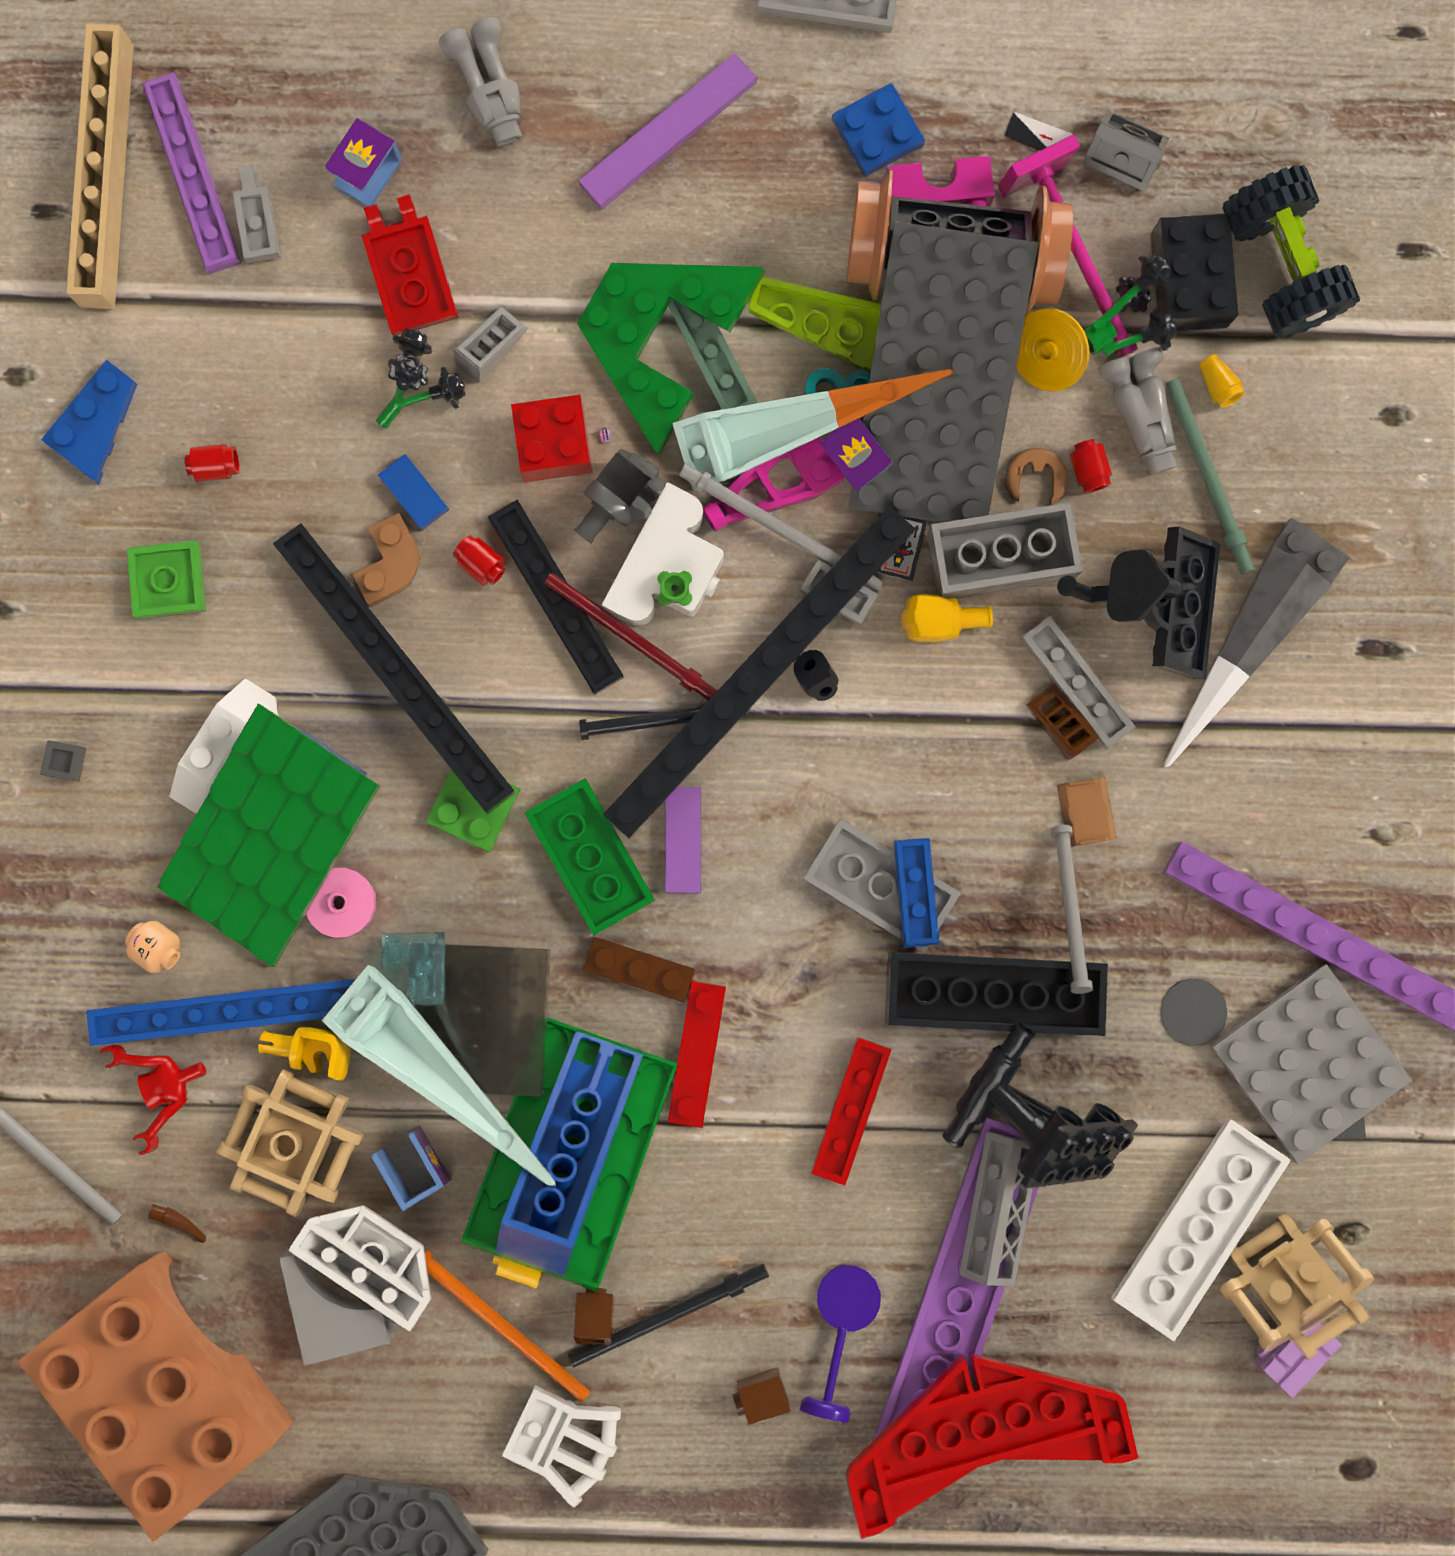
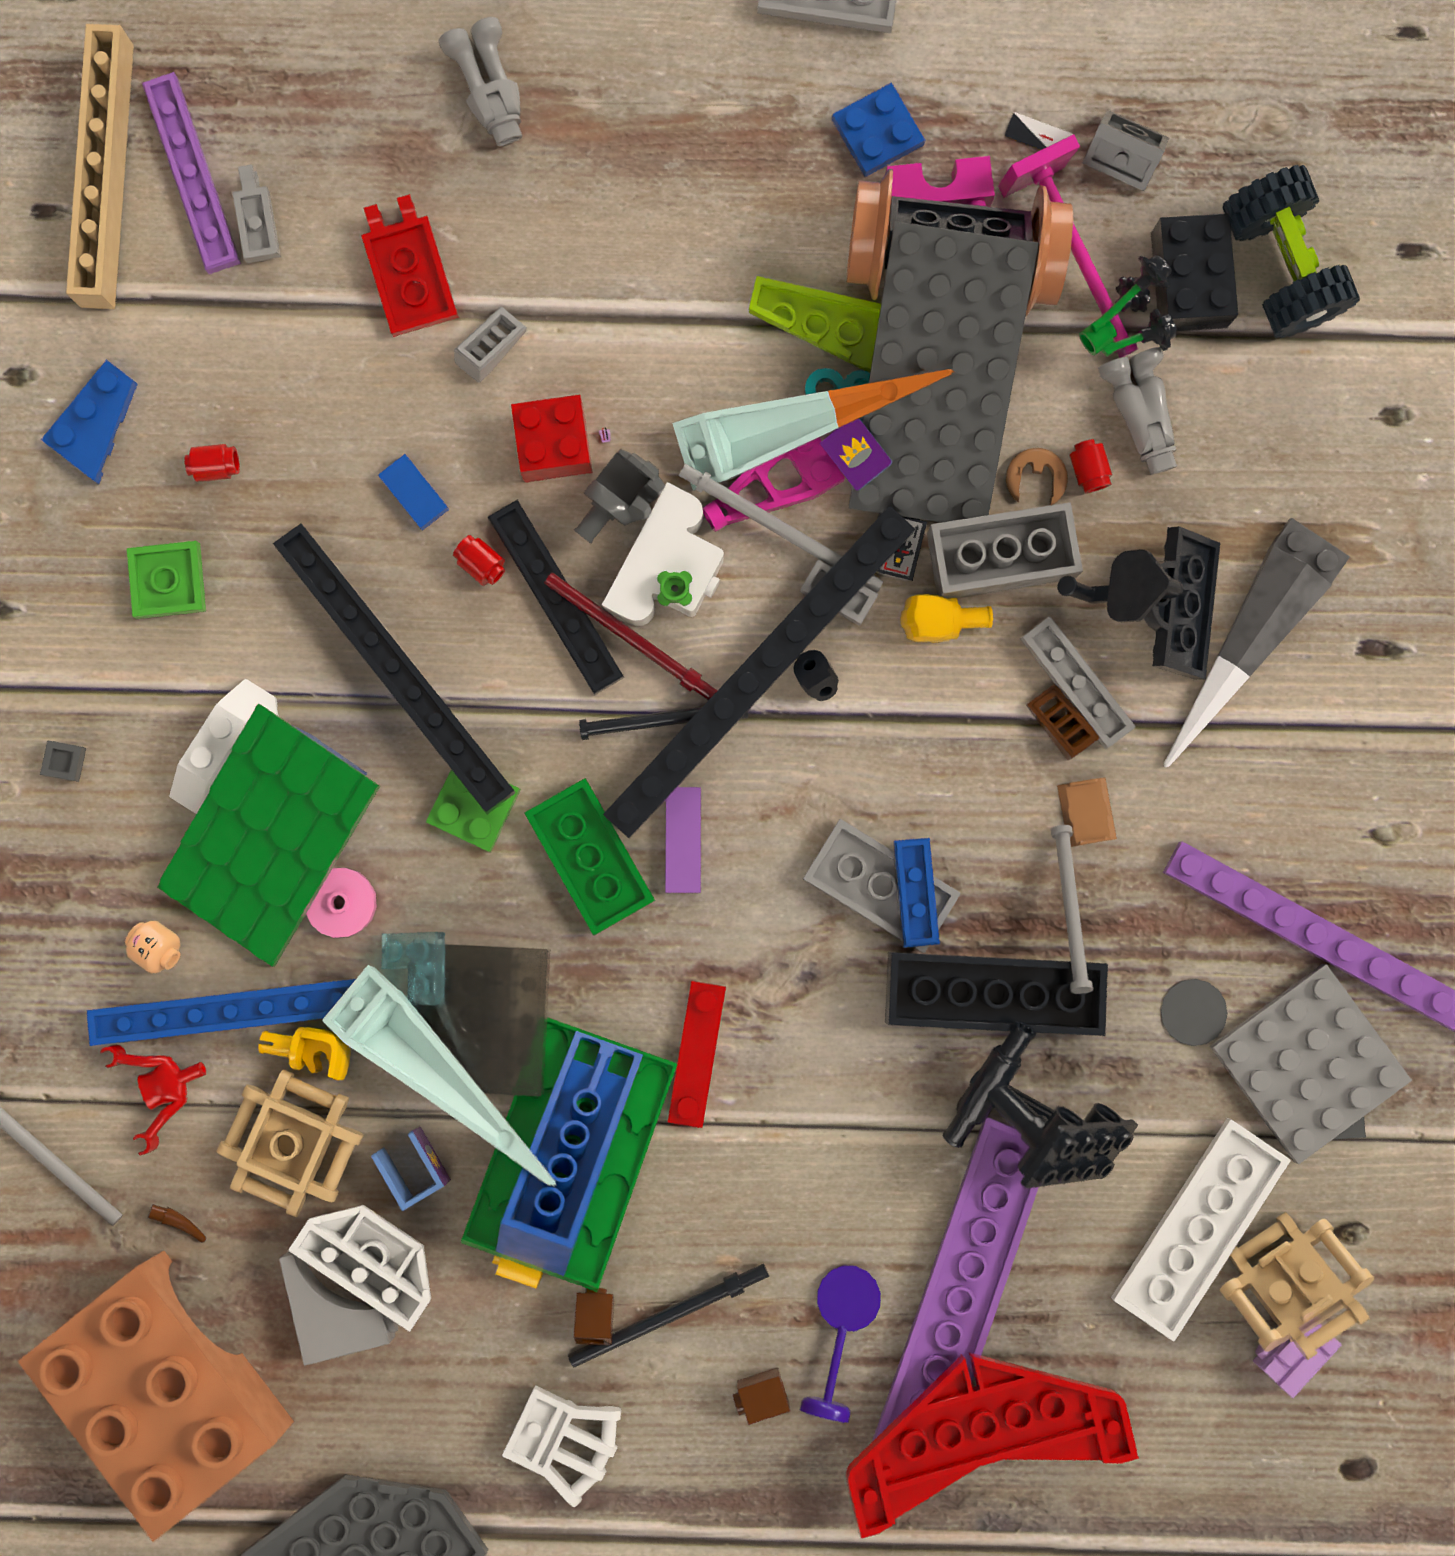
piece [325,118,403,207] -> none
medium nougat plate [352,513,421,607] -> none
black plant [376,328,466,429] -> none
orange bar [425,1250,590,1403] -> none
green wing [577,263,765,454] -> none
medium lavender tile [579,53,757,210] -> none
reddish brown plate [583,937,695,1003] -> none
sand green plate [668,300,758,410] -> none
red plate [811,1037,892,1186] -> none
light grey fence [959,1131,1033,1286] -> none
yellow shield [1016,308,1090,392] -> none
sand green bar [1166,378,1255,575] -> none
yellow cone [1199,354,1245,408] -> none

